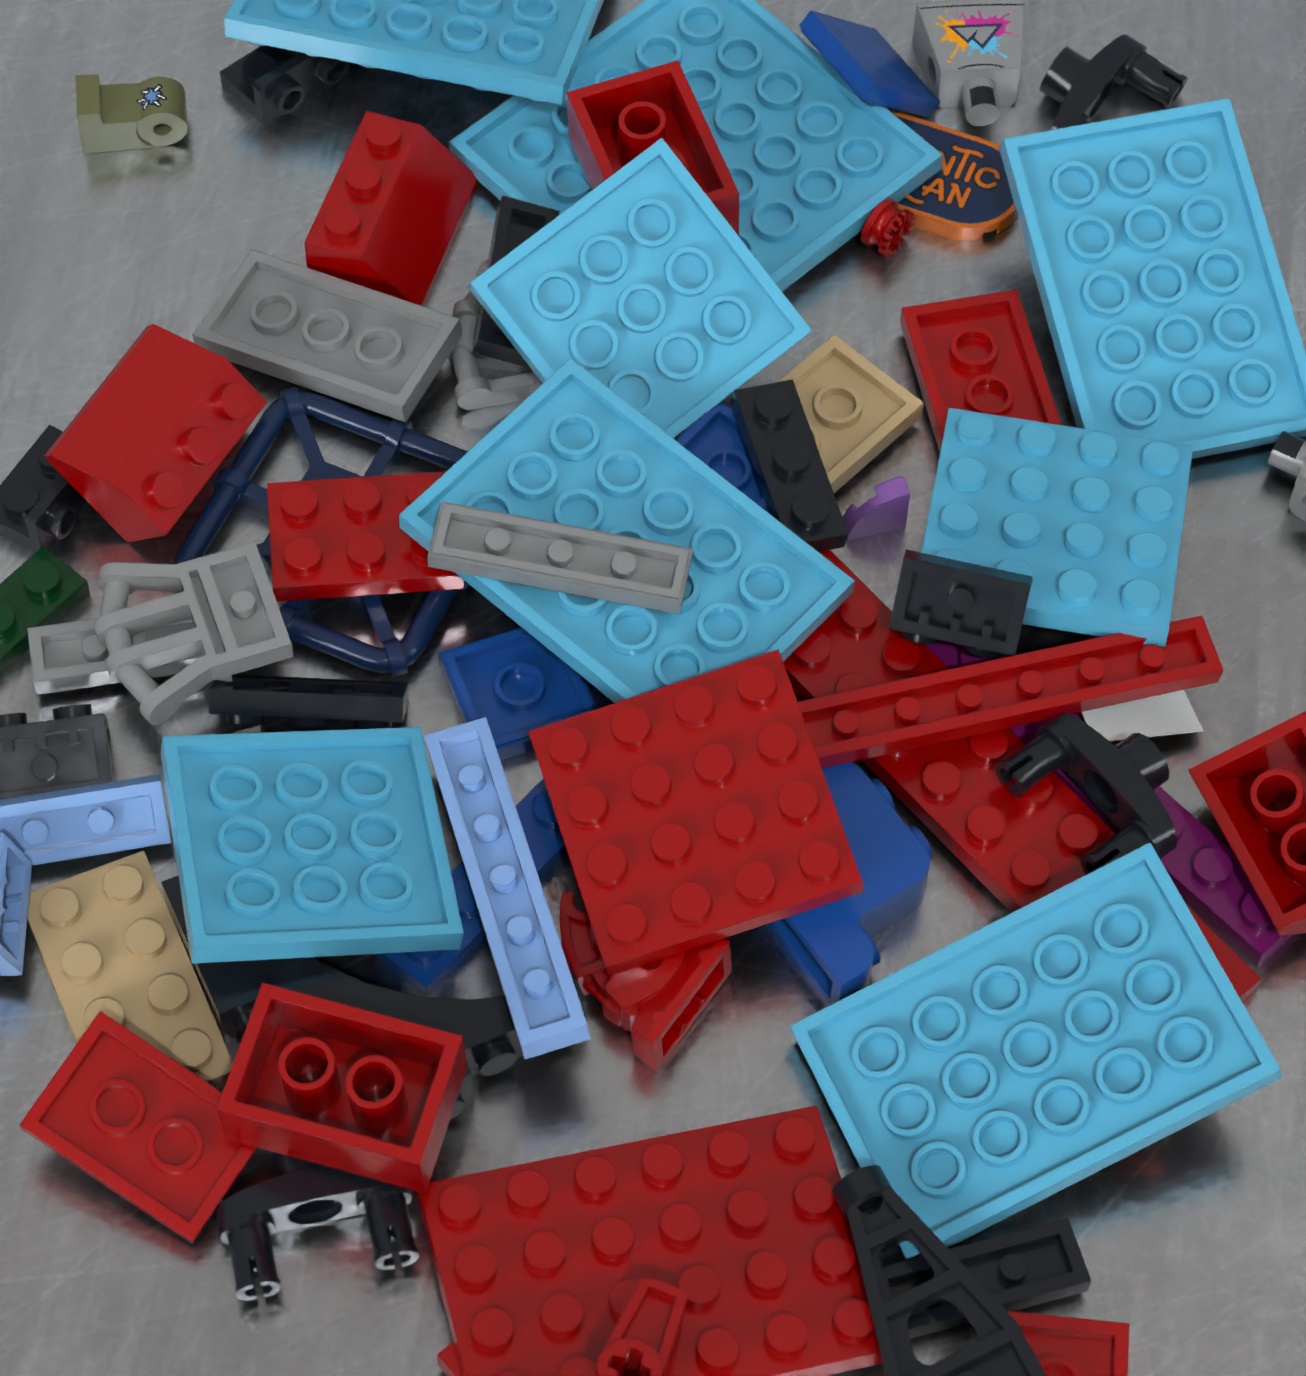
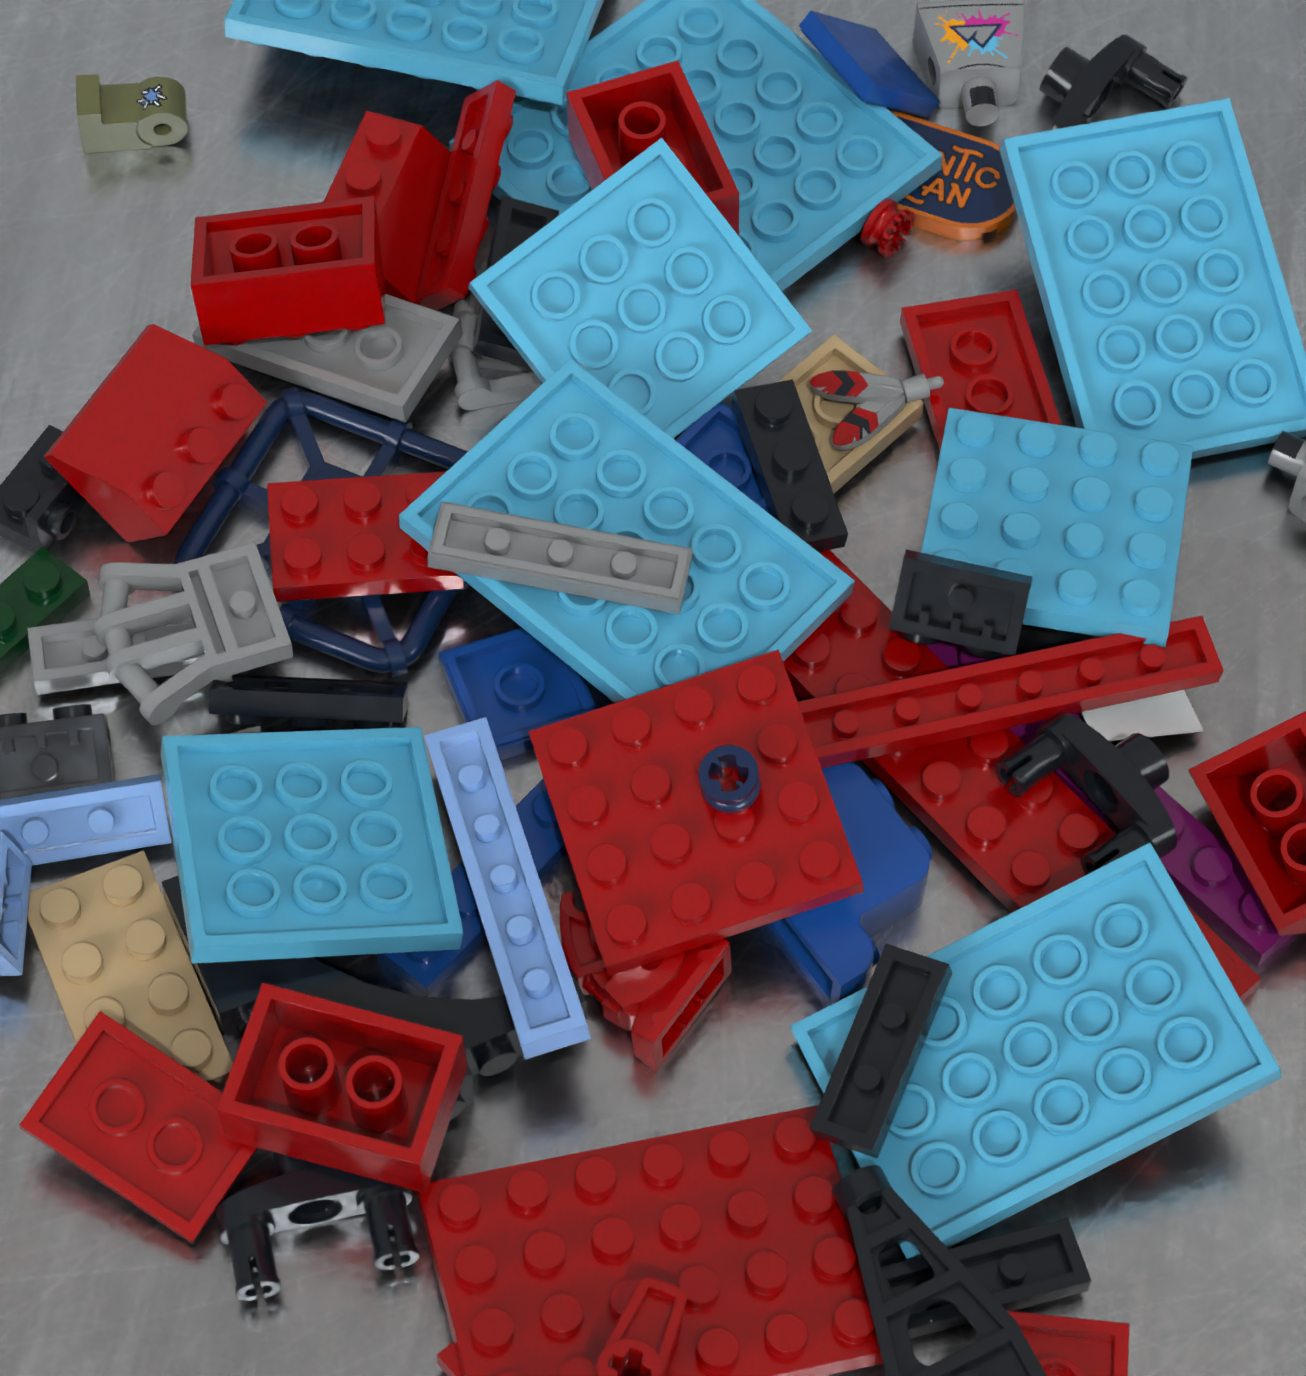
black bracket [220,45,353,126] -> none
medium lavender tile [843,476,911,541] -> none
none -> red slope [190,196,385,345]
none -> red plate [414,80,516,311]
none -> dark blue bush [698,745,761,814]
none -> piece [810,370,944,450]
none -> black plate [810,944,952,1159]

